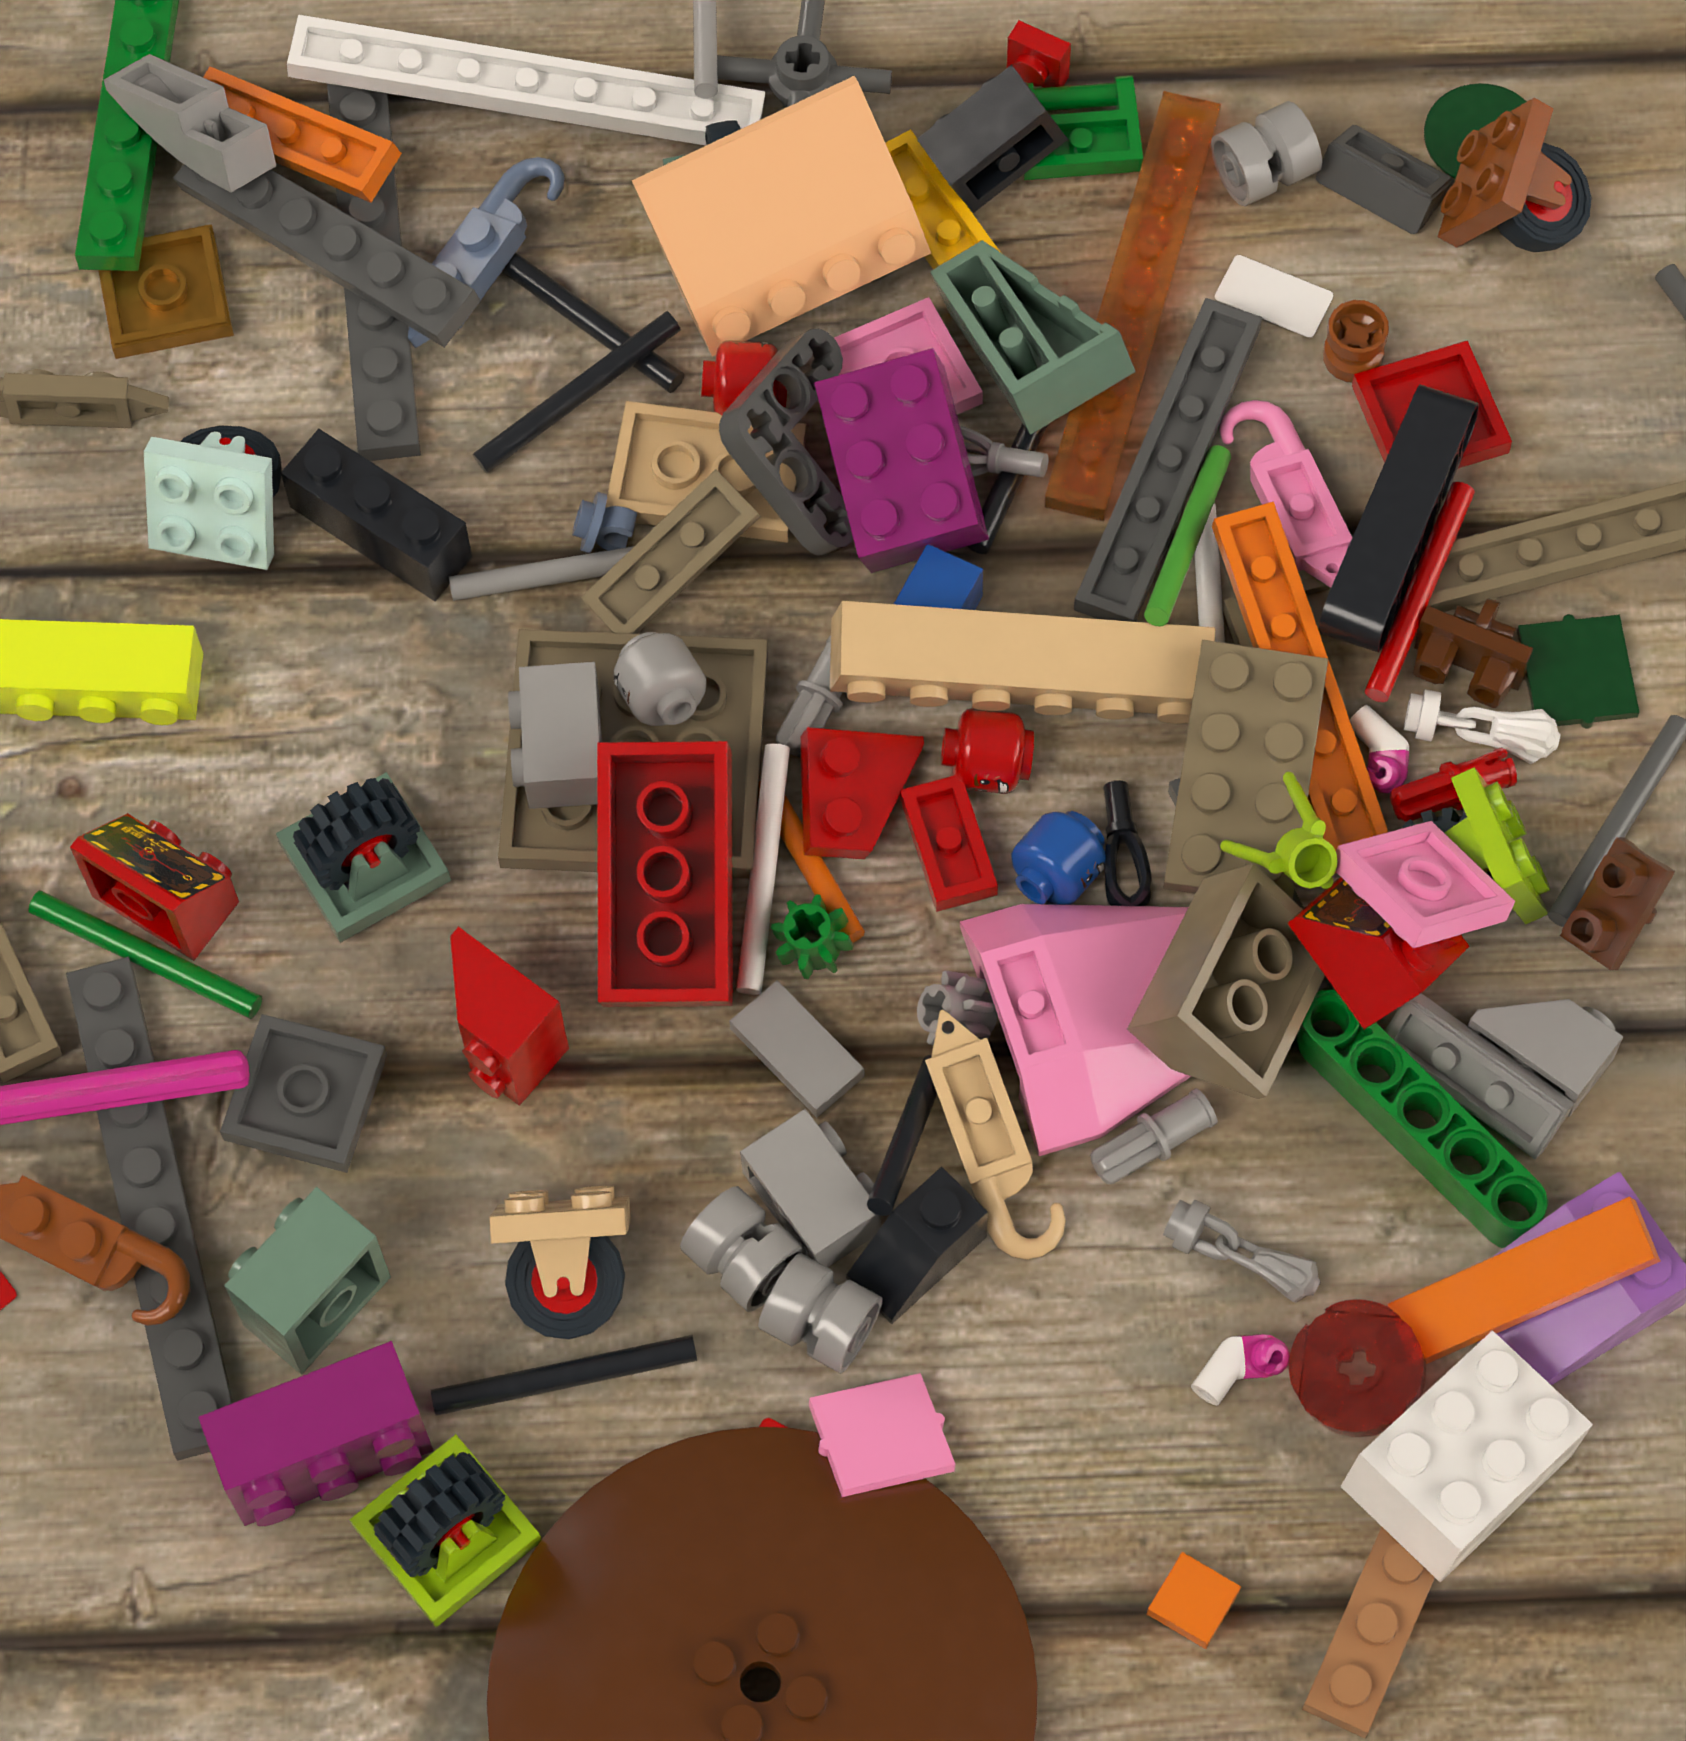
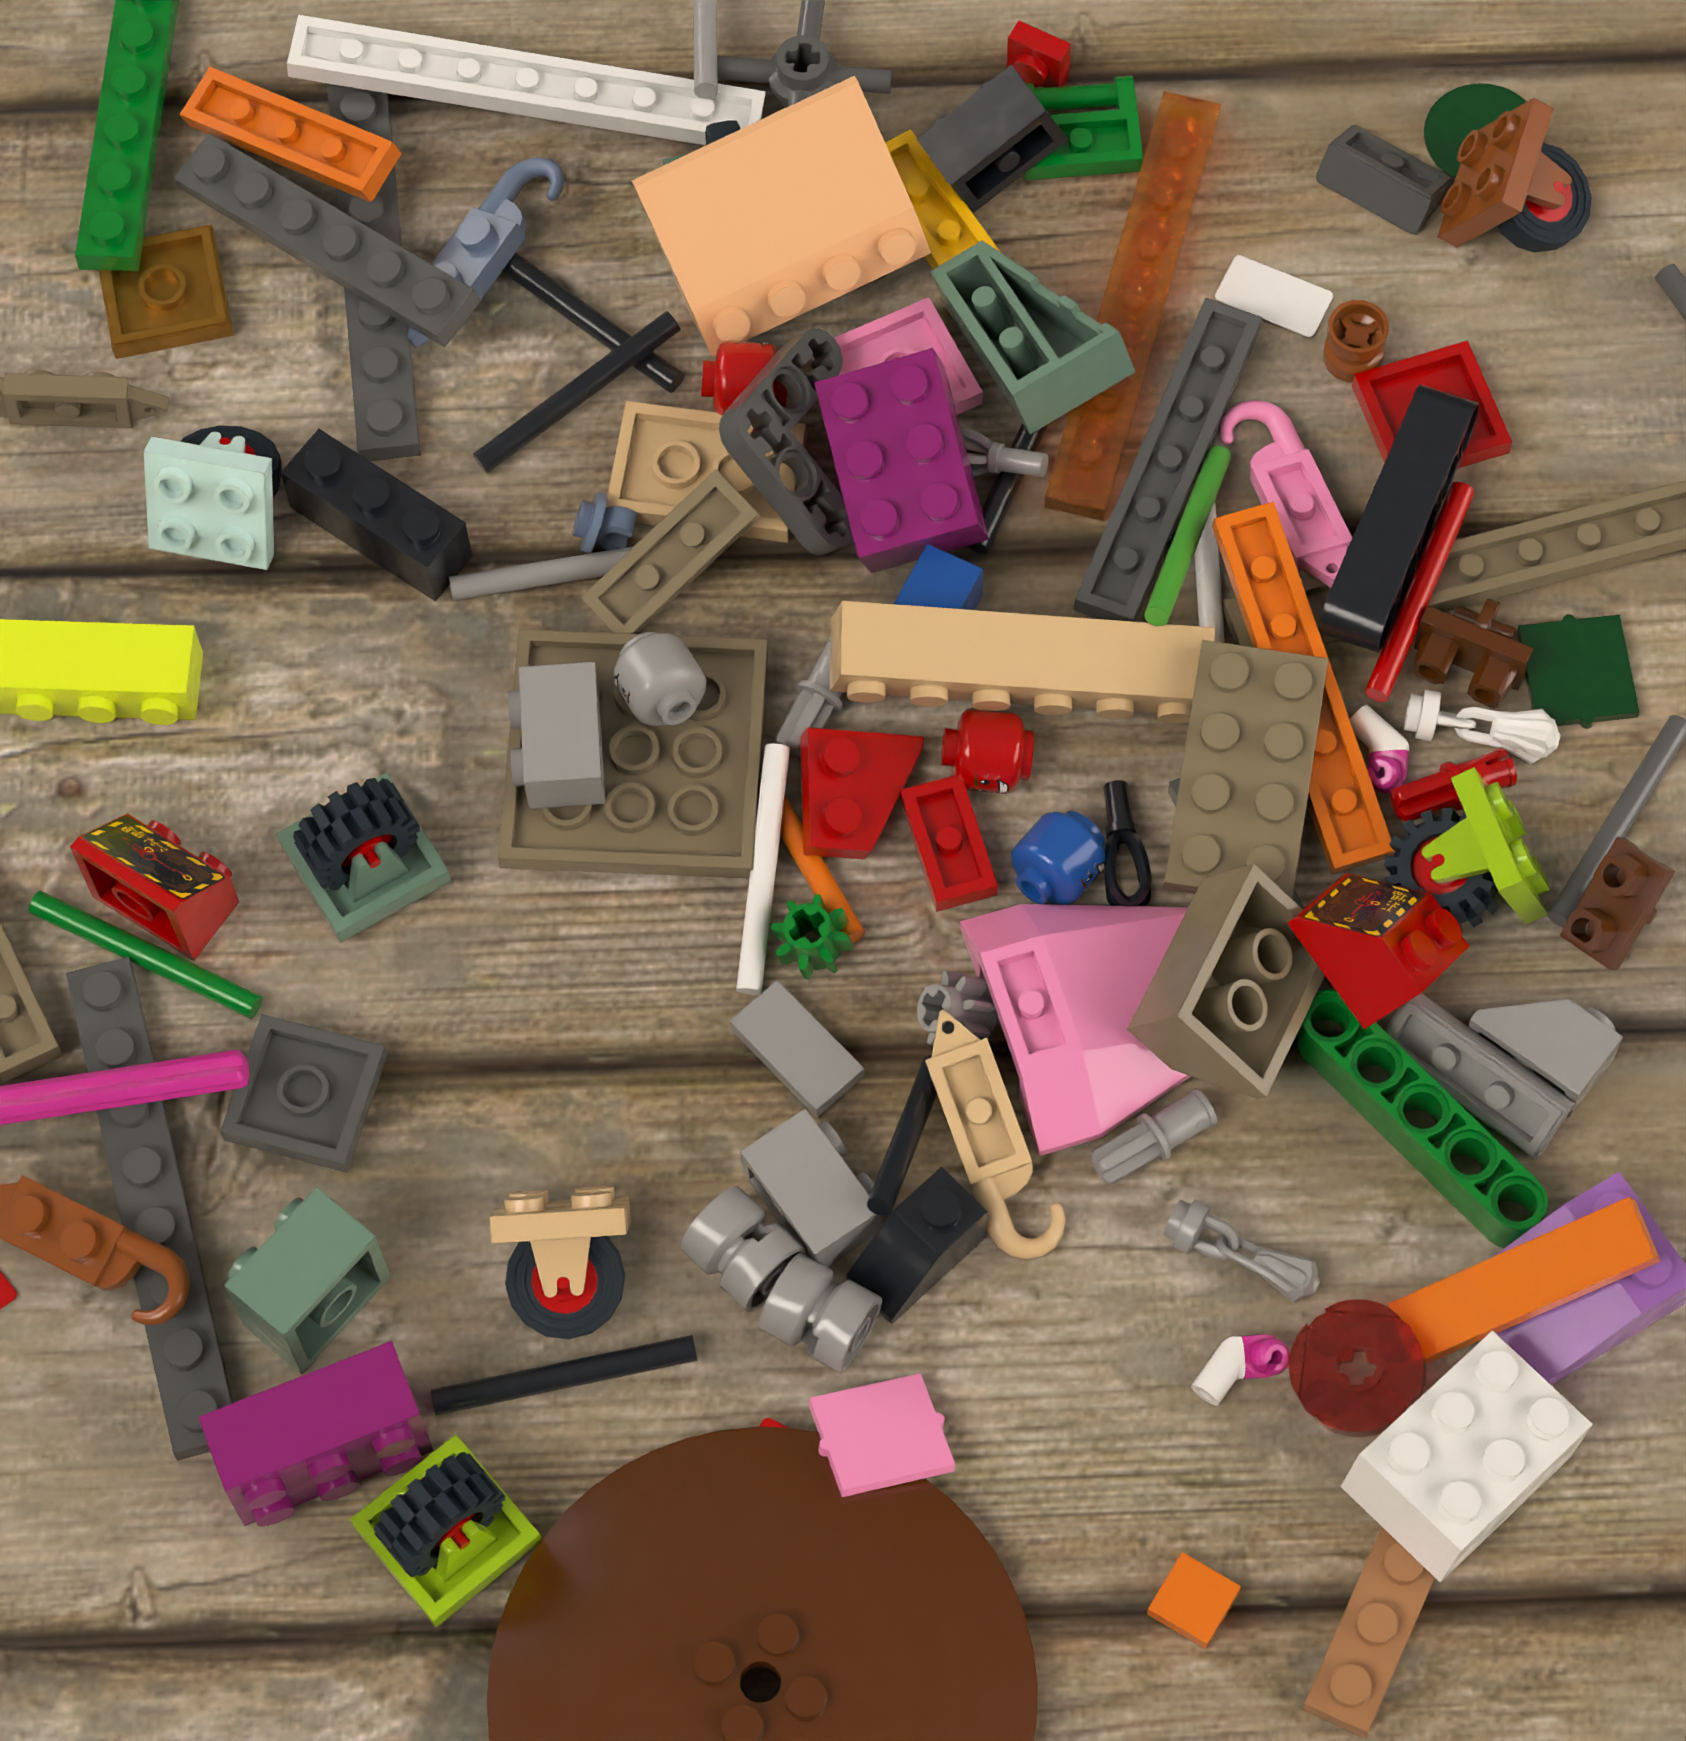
light grey slope [104,54,276,193] -> none
red slope [450,926,569,1106] -> none
red brick [597,741,733,1007] -> none
light grey wheel [1211,101,1322,207] -> none
lime plant [1220,772,1338,889] -> none
bright pink plate [1336,821,1515,948] -> none

